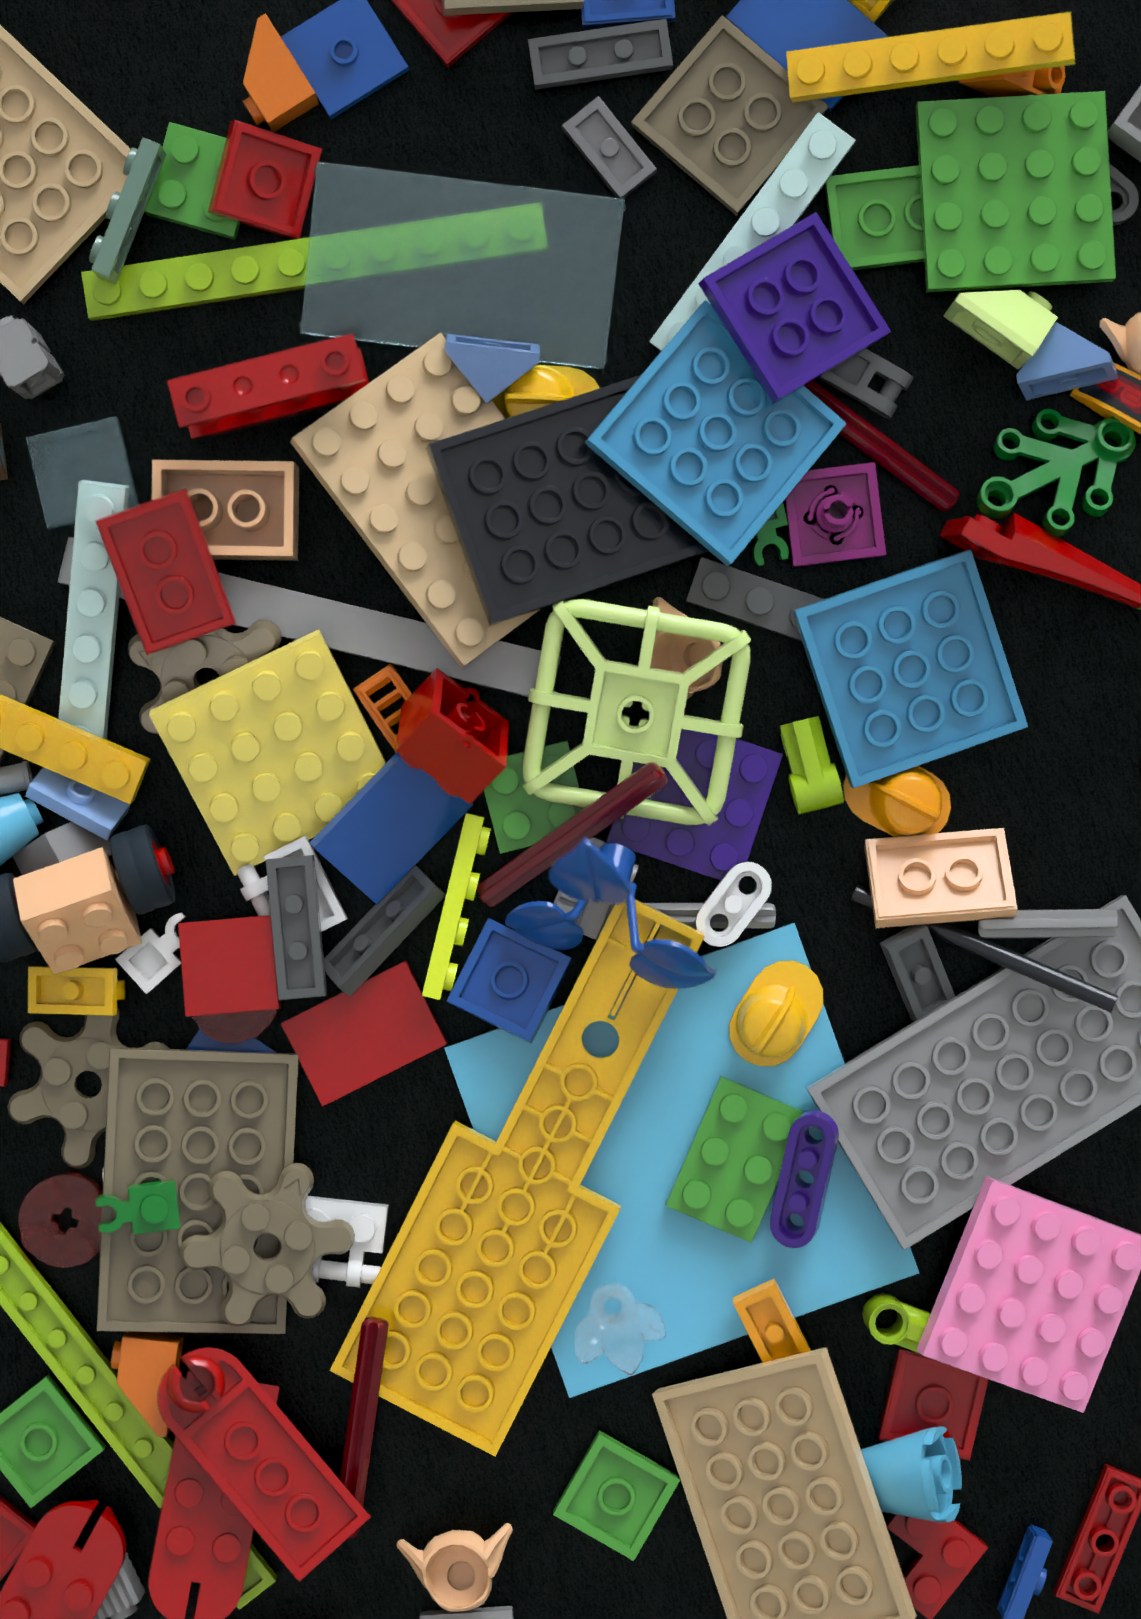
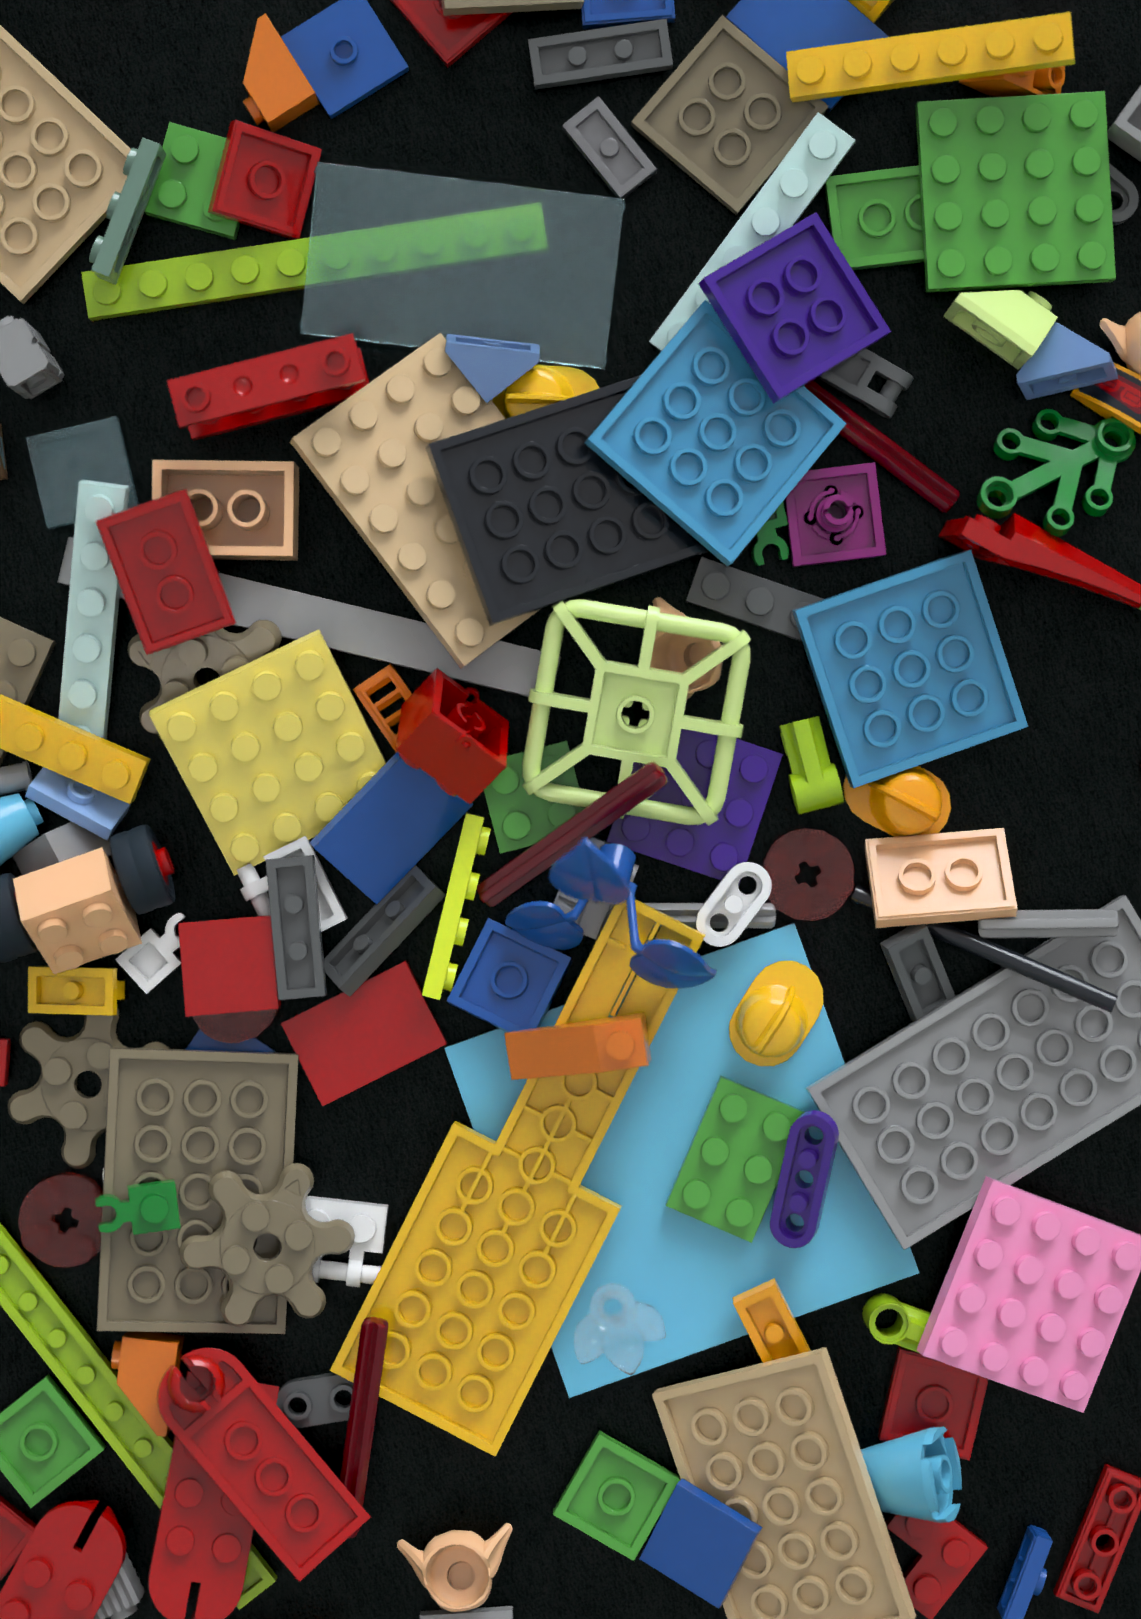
none -> dark grey plate [276,1372,353,1428]
none -> orange slope [504,1012,652,1080]
none -> blue tile [639,1478,762,1609]
none -> clear red plate [763,828,854,921]

